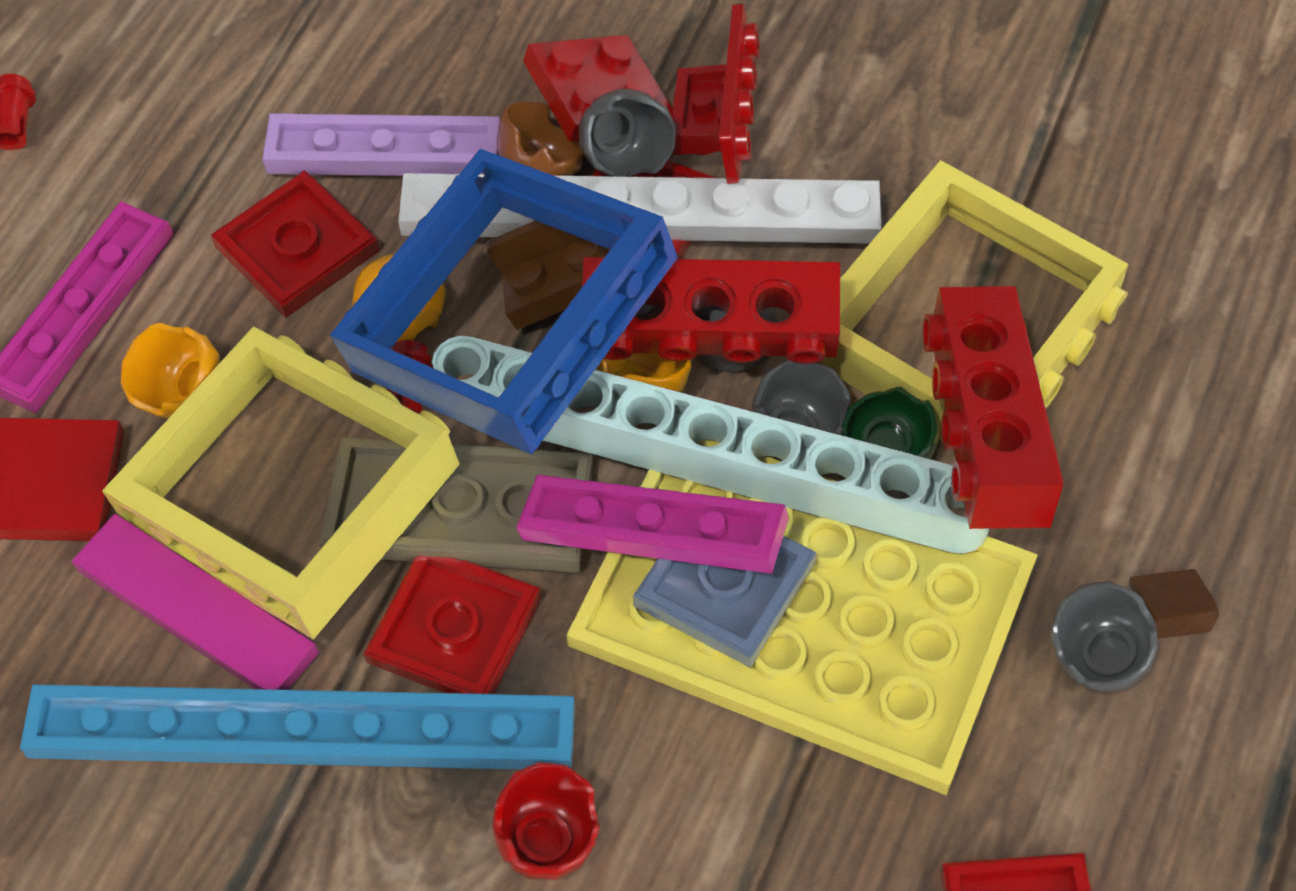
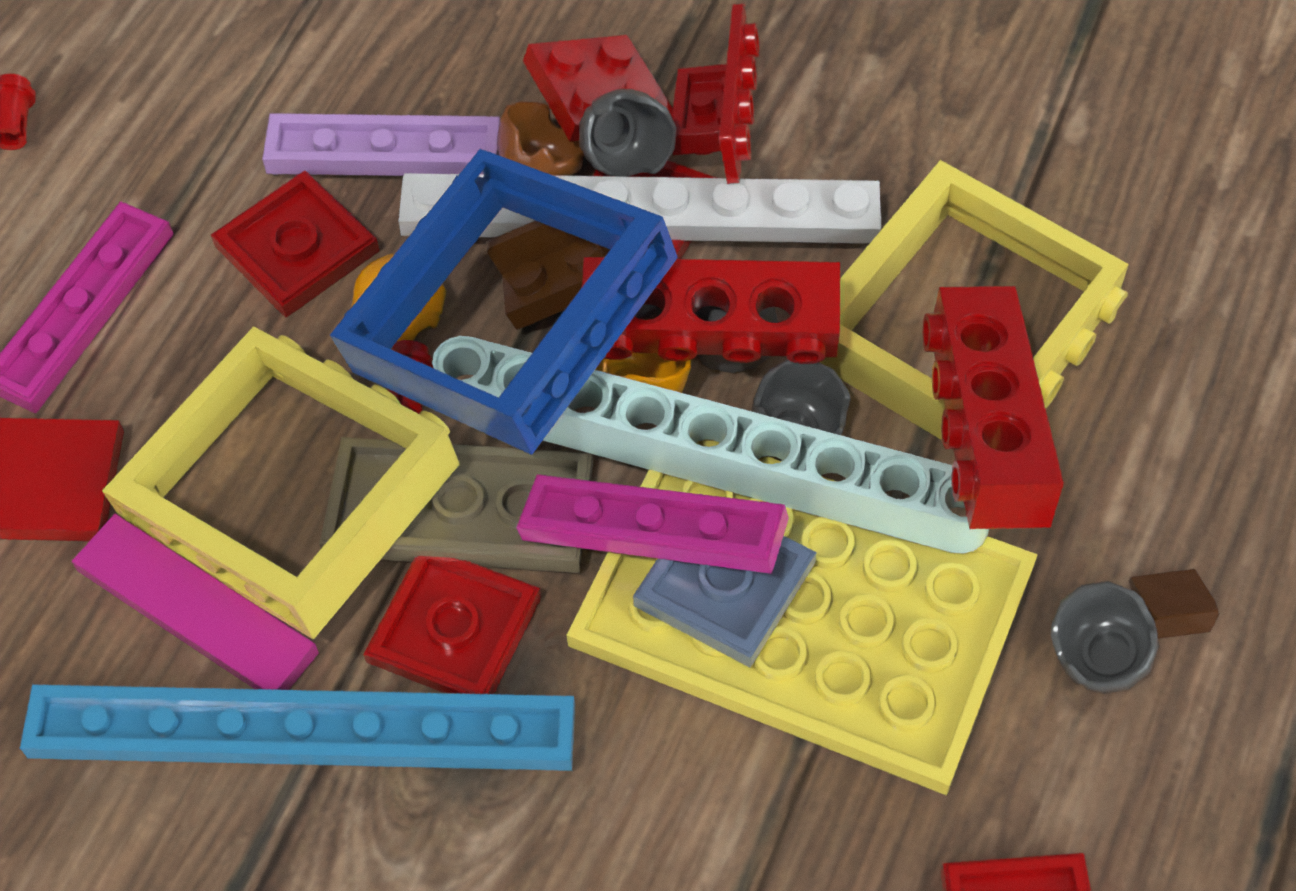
light orange hair [120,323,220,418] -> none
red hair [492,762,600,880] -> none
dark green hair [841,386,938,459] -> none

